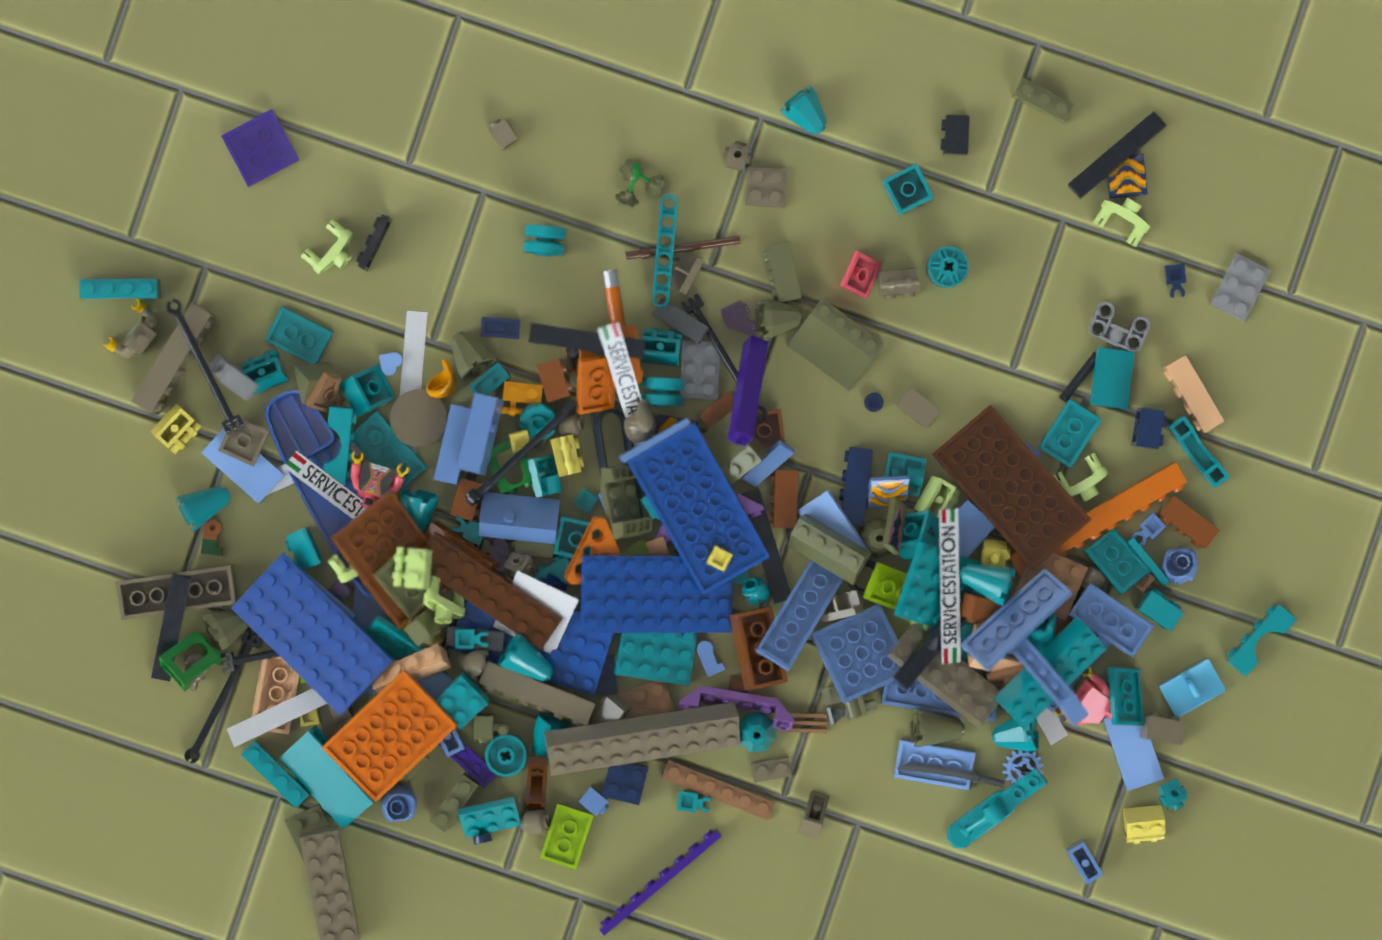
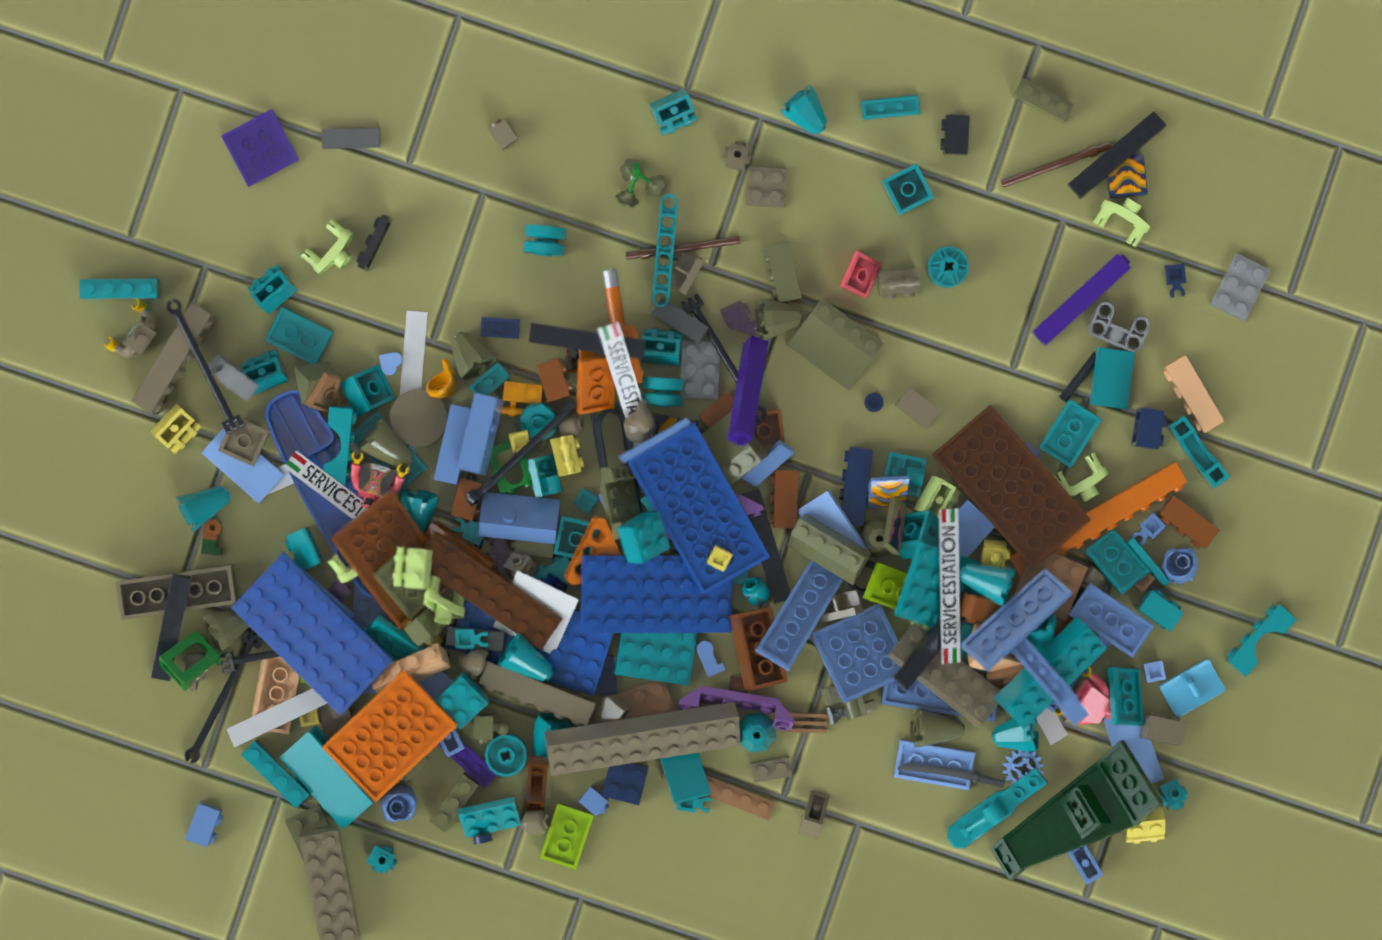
dark purple plate [599,829,722,936] -> none
none -> medium blue brick [185,802,224,847]
none -> teal brick [248,264,298,314]
none -> dark grey tile [322,128,380,149]
none -> olive cone [359,419,414,469]
none -> teal brick [366,843,398,874]
none -> teal brick [617,512,670,564]
none -> teal brick [648,89,697,136]
none -> teal tile [660,752,711,804]
none -> teal tile [861,95,920,120]
none -> dark green wing [990,740,1164,880]
none -> reddish brown bar [1001,142,1111,188]
none -> dark purple brick [1032,254,1131,346]
none -> light blue plate [1143,660,1166,683]

